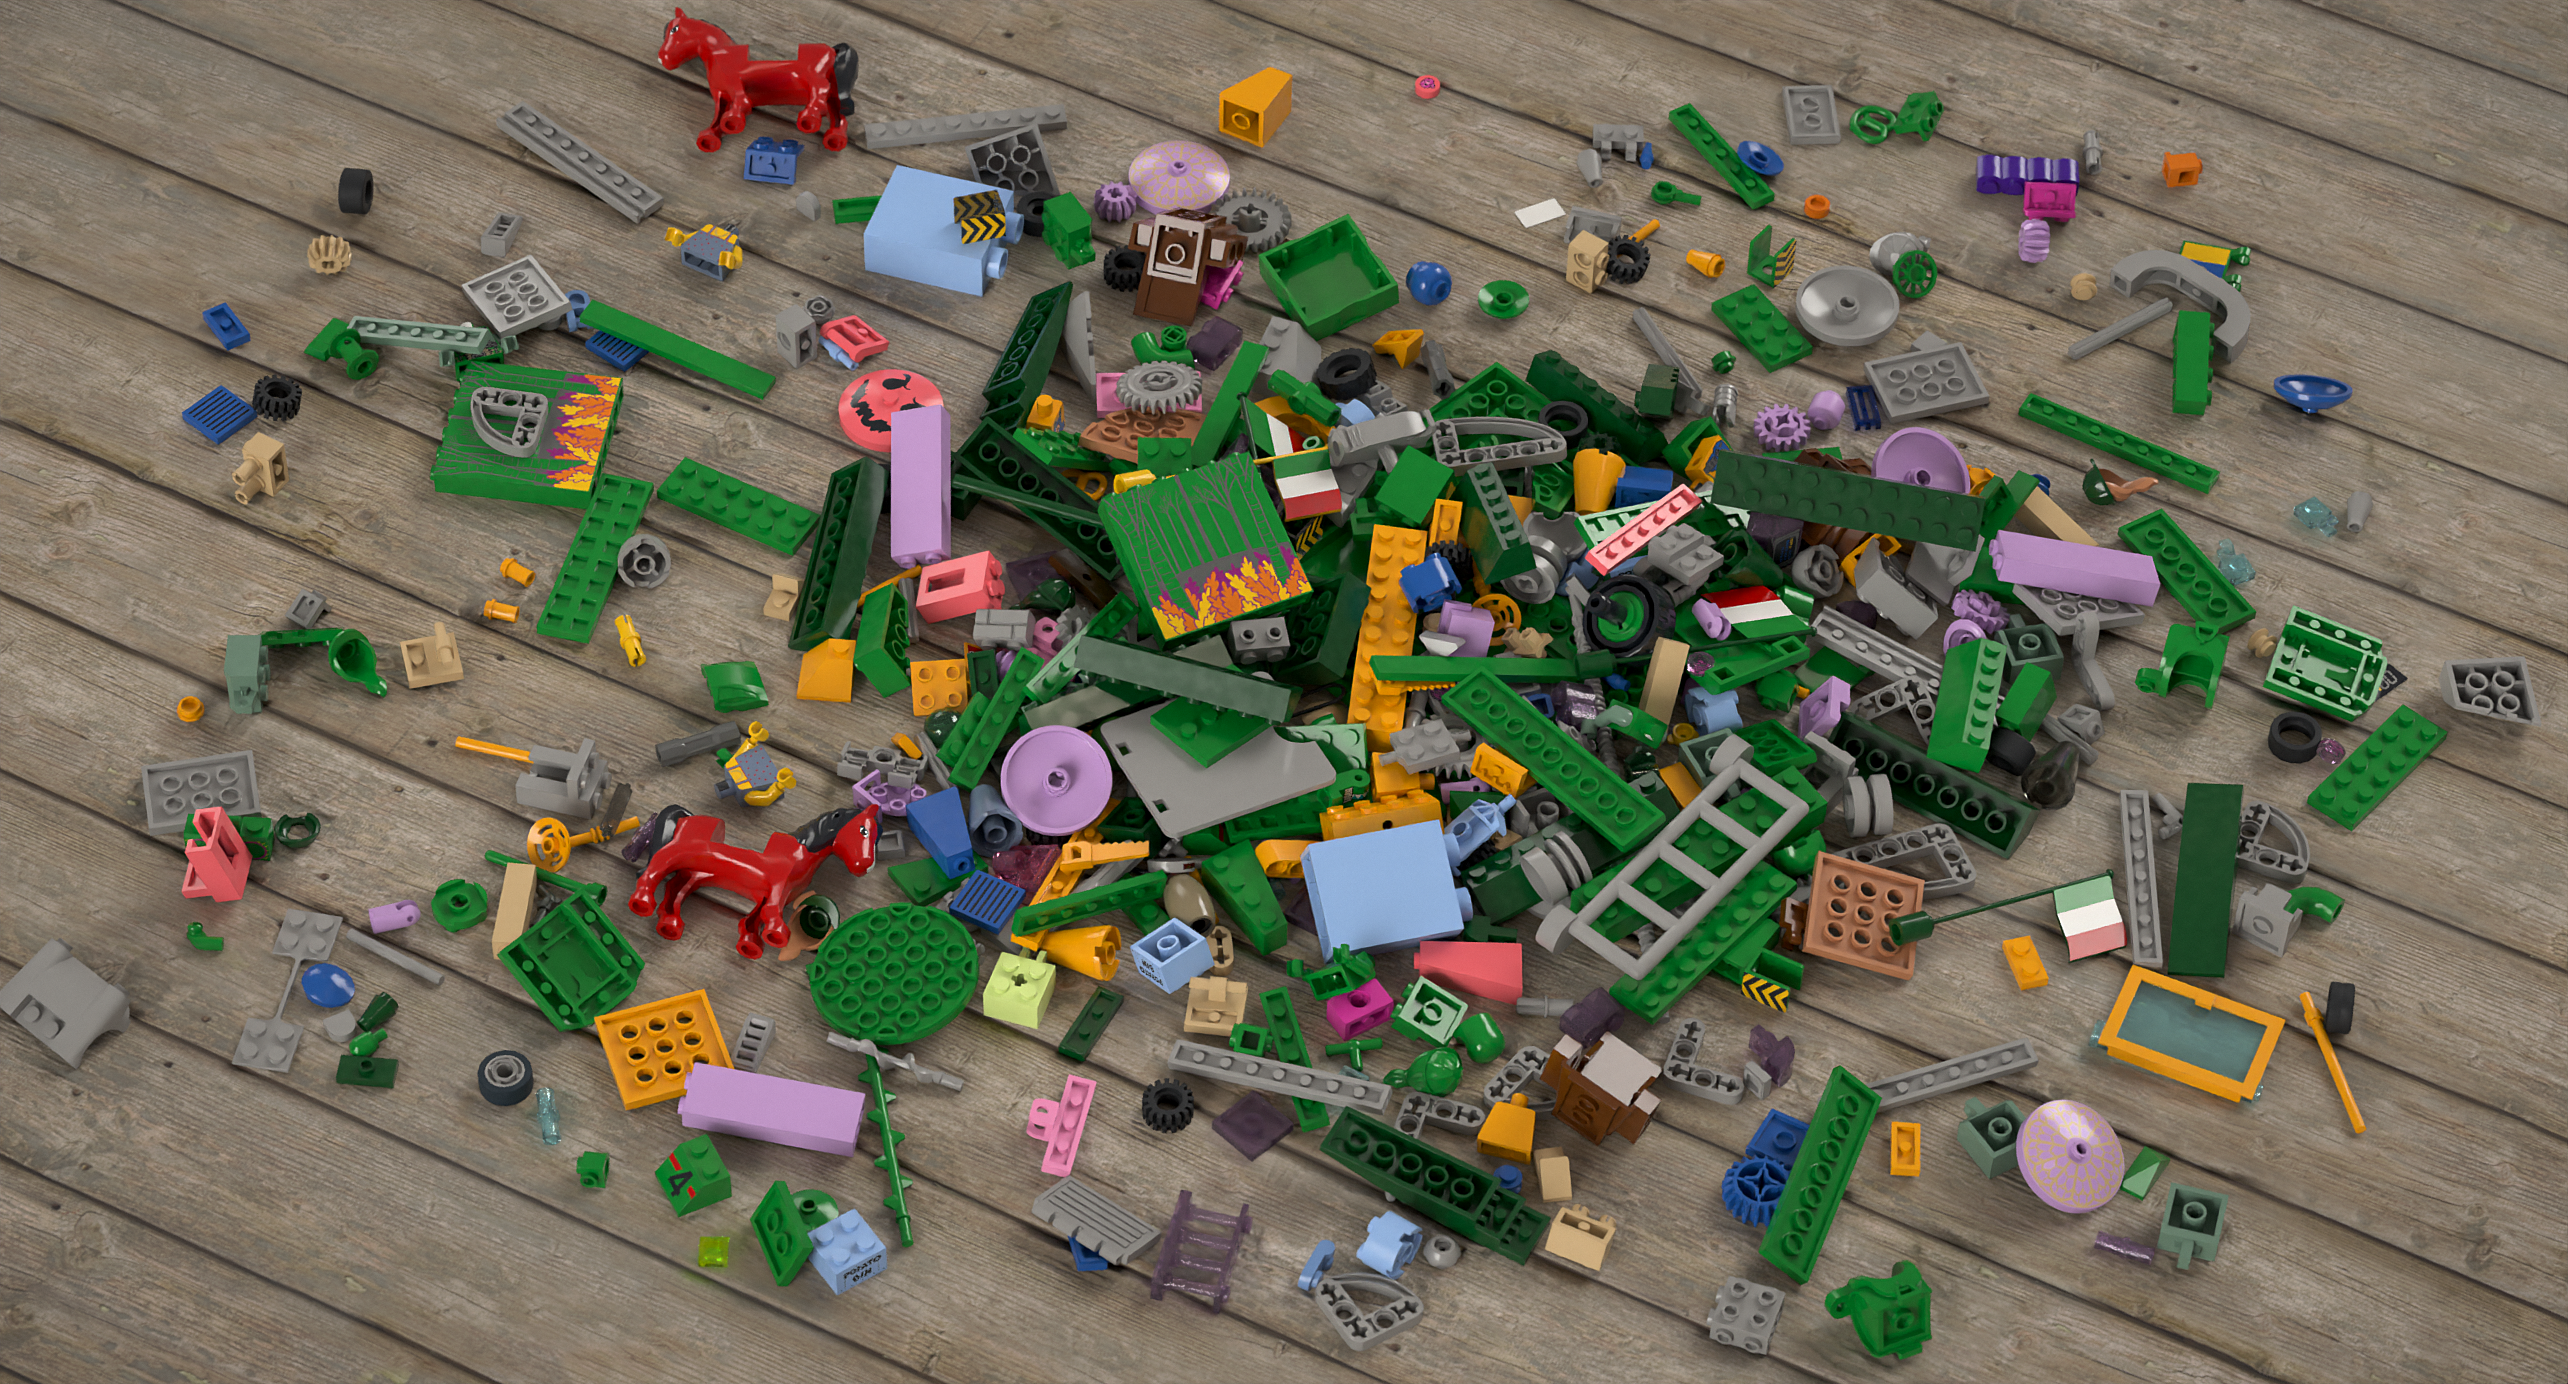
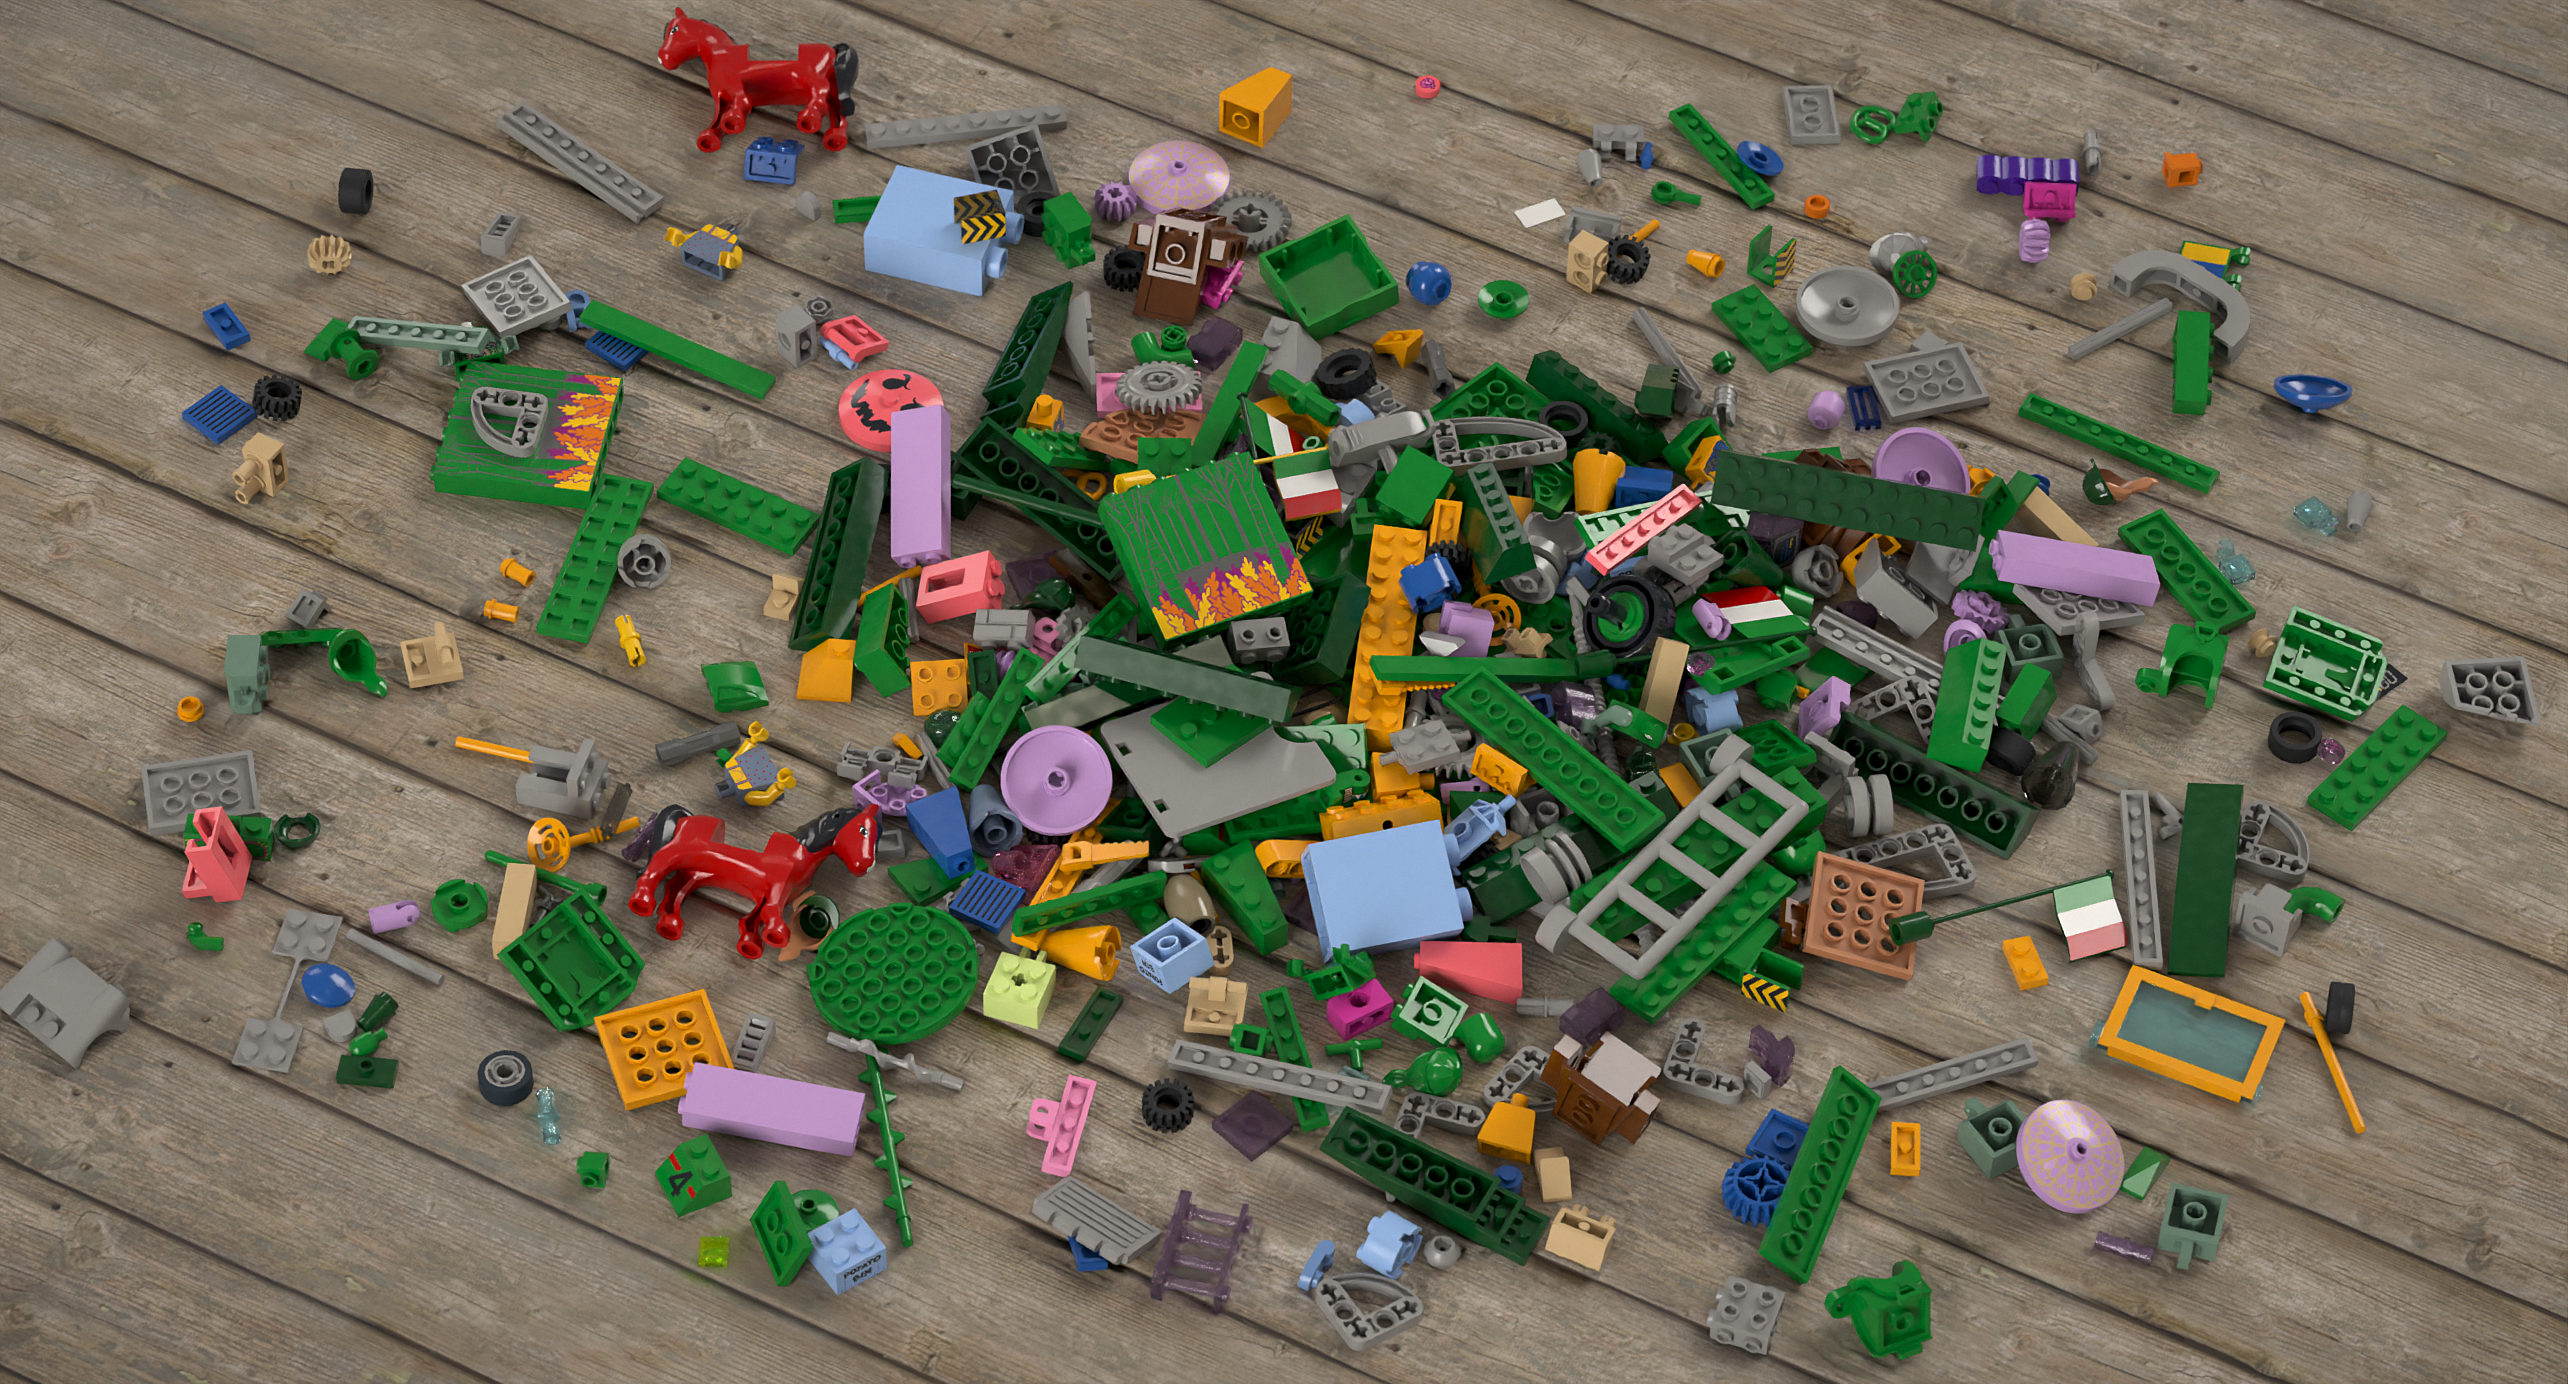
lavender gear [1753,404,1811,452] -> none

